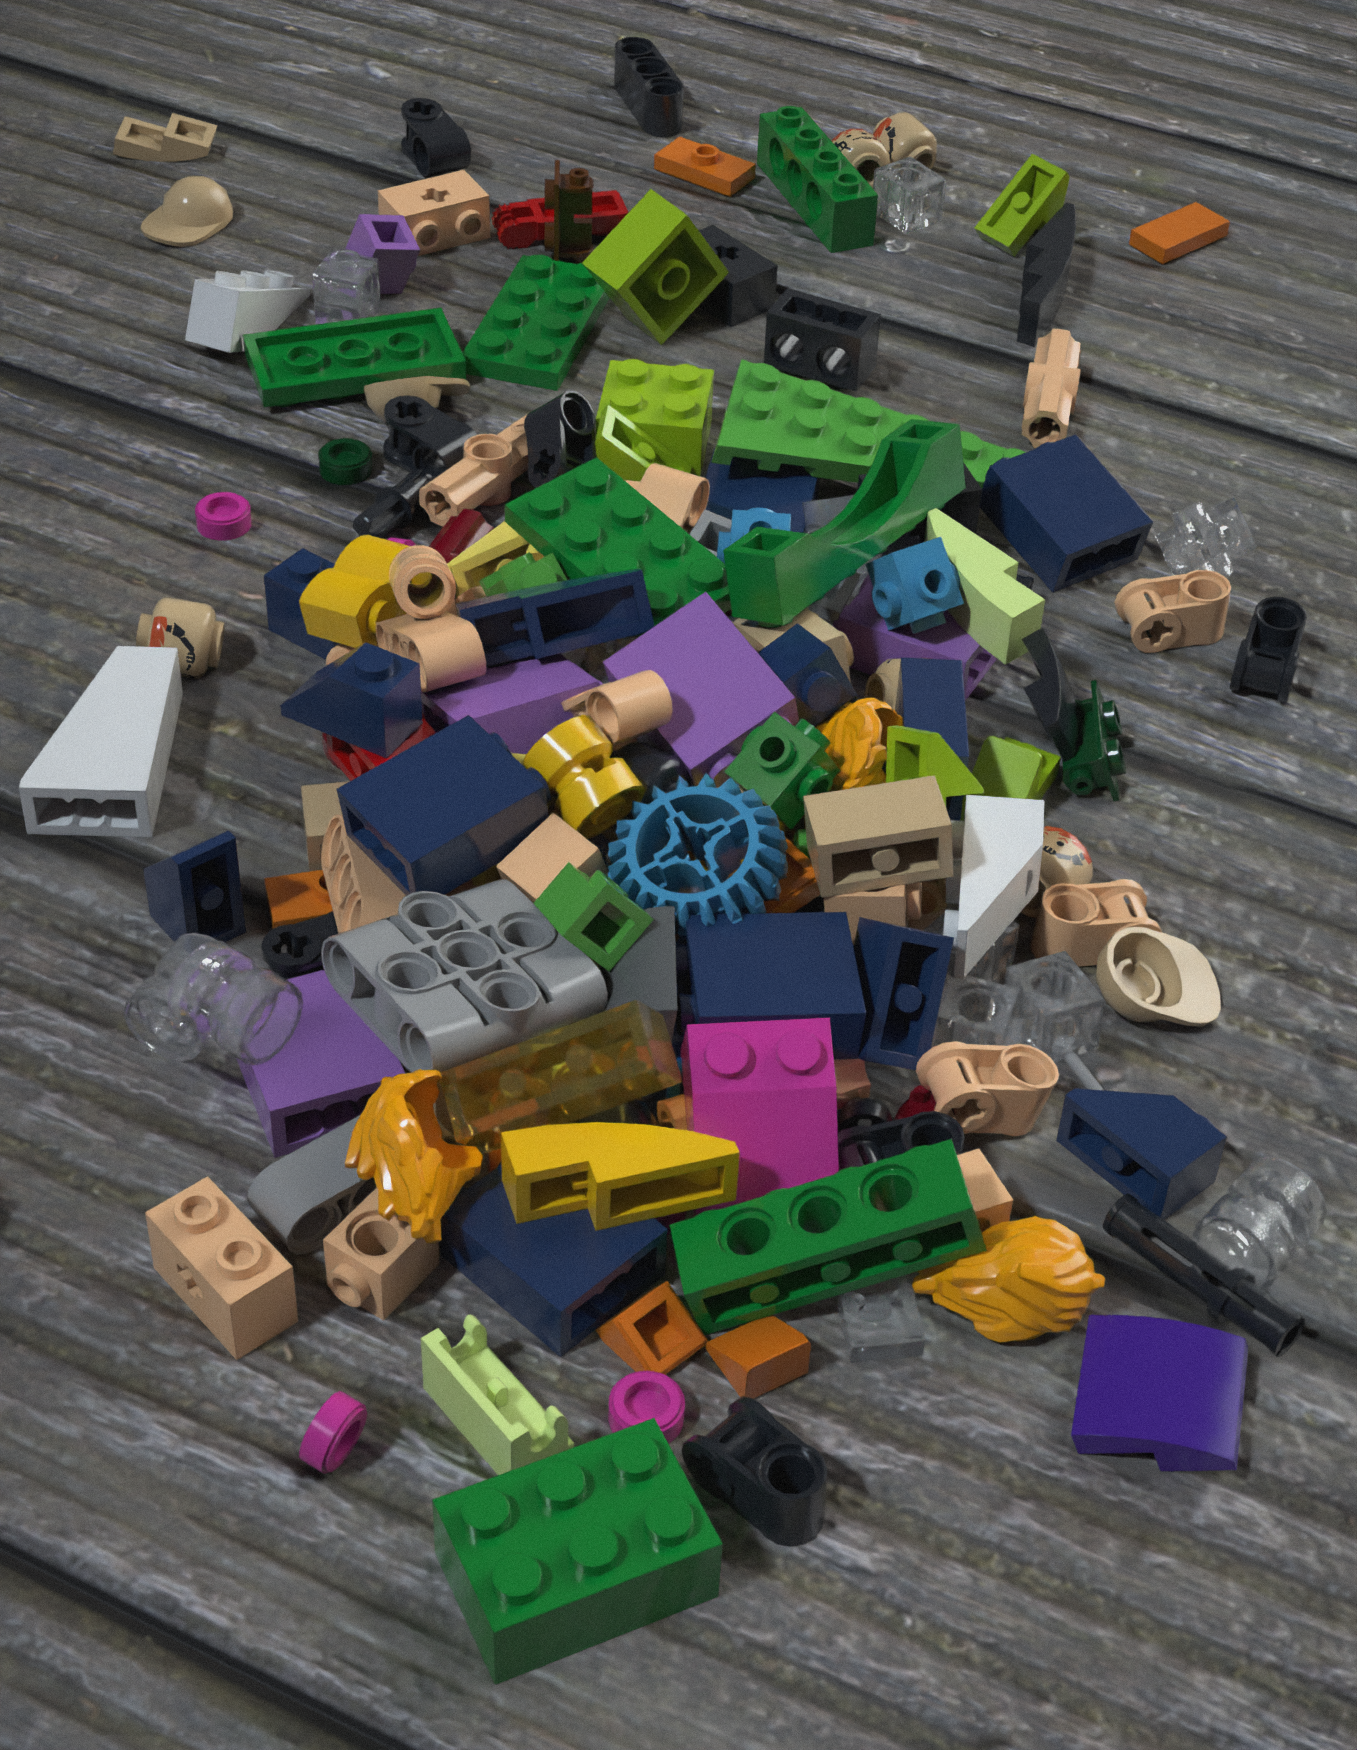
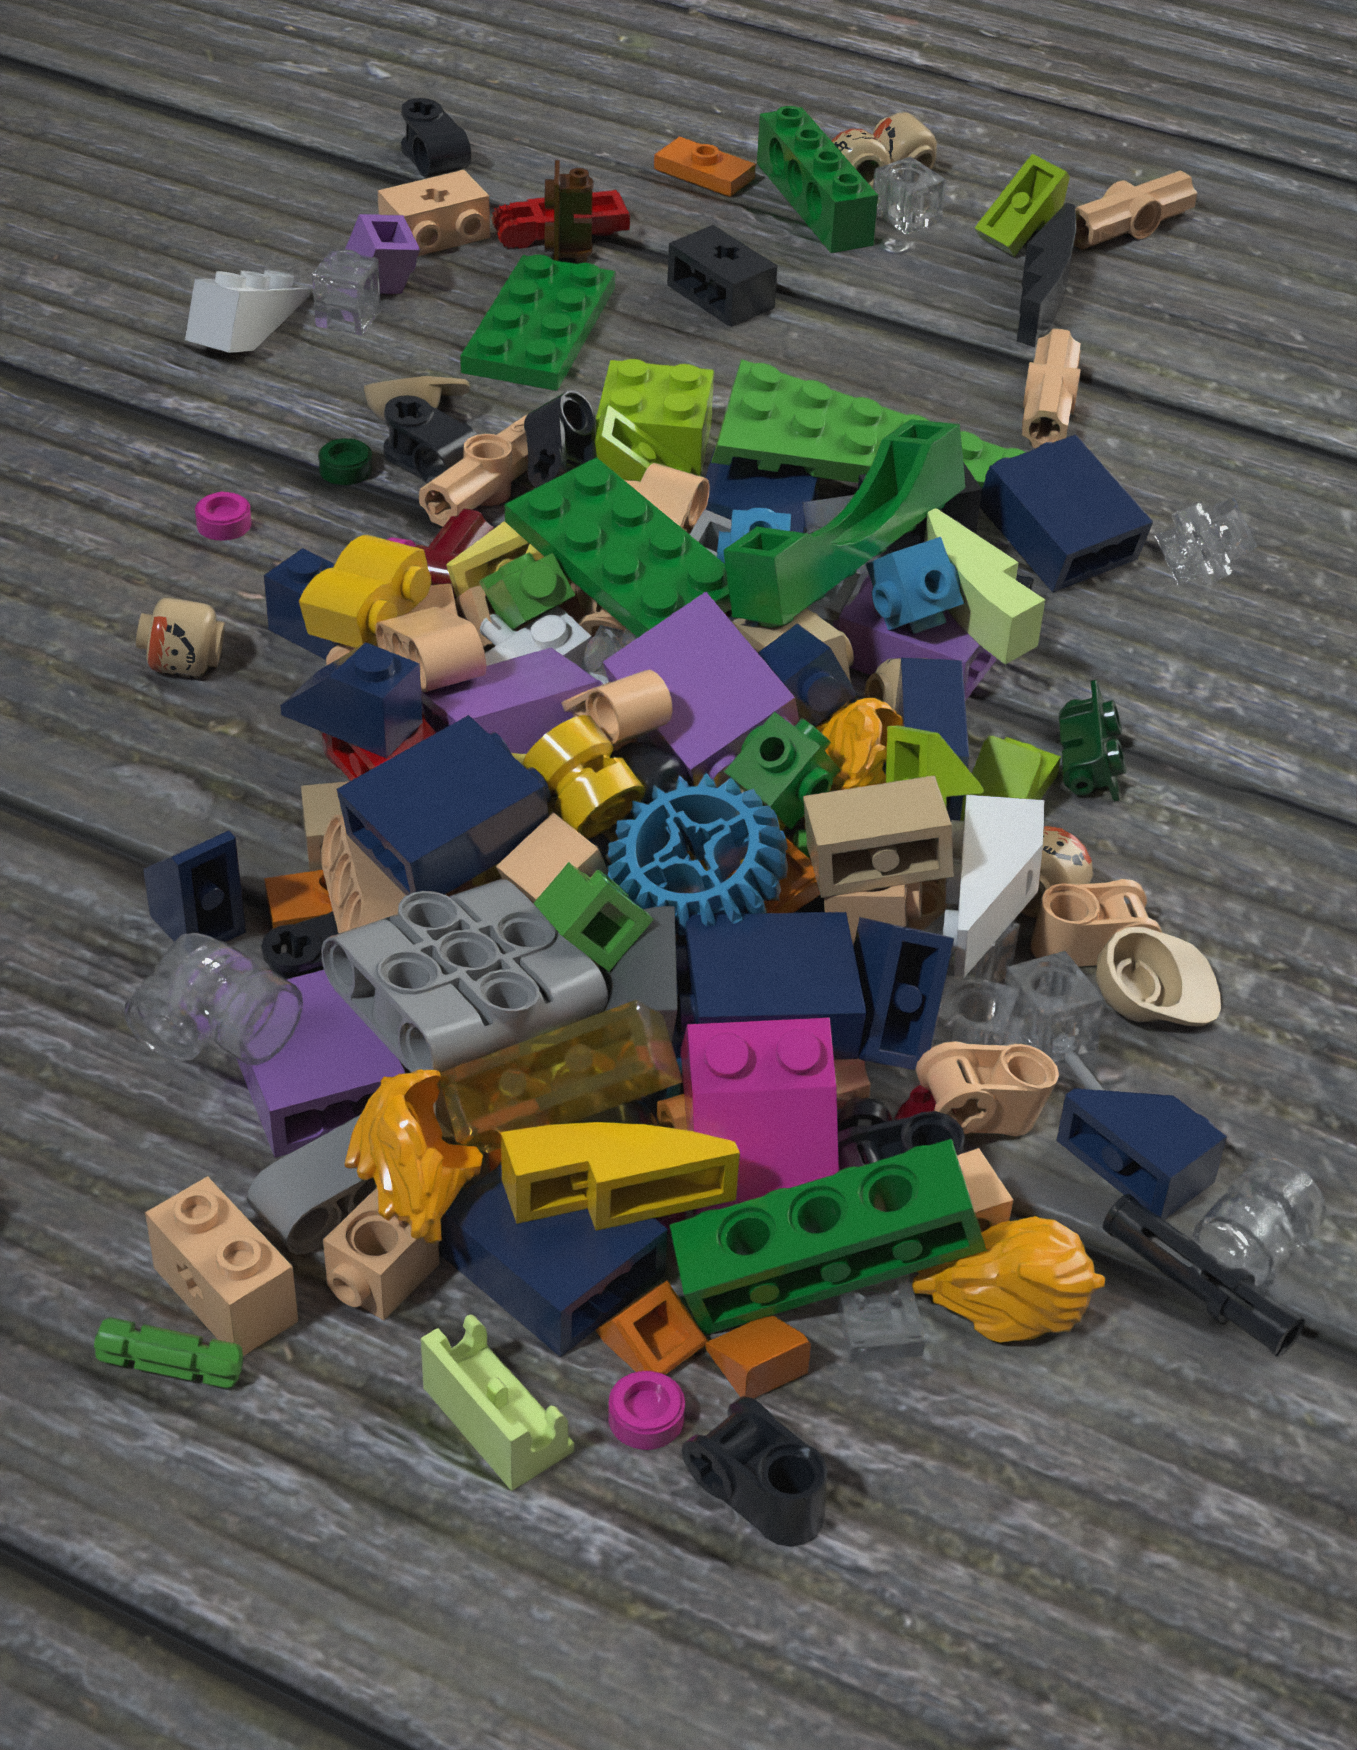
white slope [19,646,183,838] -> none
tan slope [113,113,217,162] -> none
tan cap [141,175,233,247] -> none
green plate [242,308,466,407] -> none
dark pink tile [299,1391,367,1474] -> none
black axle [353,469,433,538] -> none
light nougat head [389,545,456,619] -> none
green brick [432,1418,723,1685] -> none
dark blue slope [456,569,654,667] -> none
lime brick [582,189,729,345] -> none
black beam [614,37,684,137] -> none
black brick [764,288,881,392] -> none
black slope [1022,627,1078,762] -> none
dark purple slope [1071,1315,1248,1471] -> none
light nougat piece [1115,570,1231,653] -> none
orange tile [1129,202,1230,264] -> none
black piece [1230,596,1307,703] -> none
none -> bright green axle [94,1317,244,1388]
none -> light nougat piece [1074,170,1197,250]

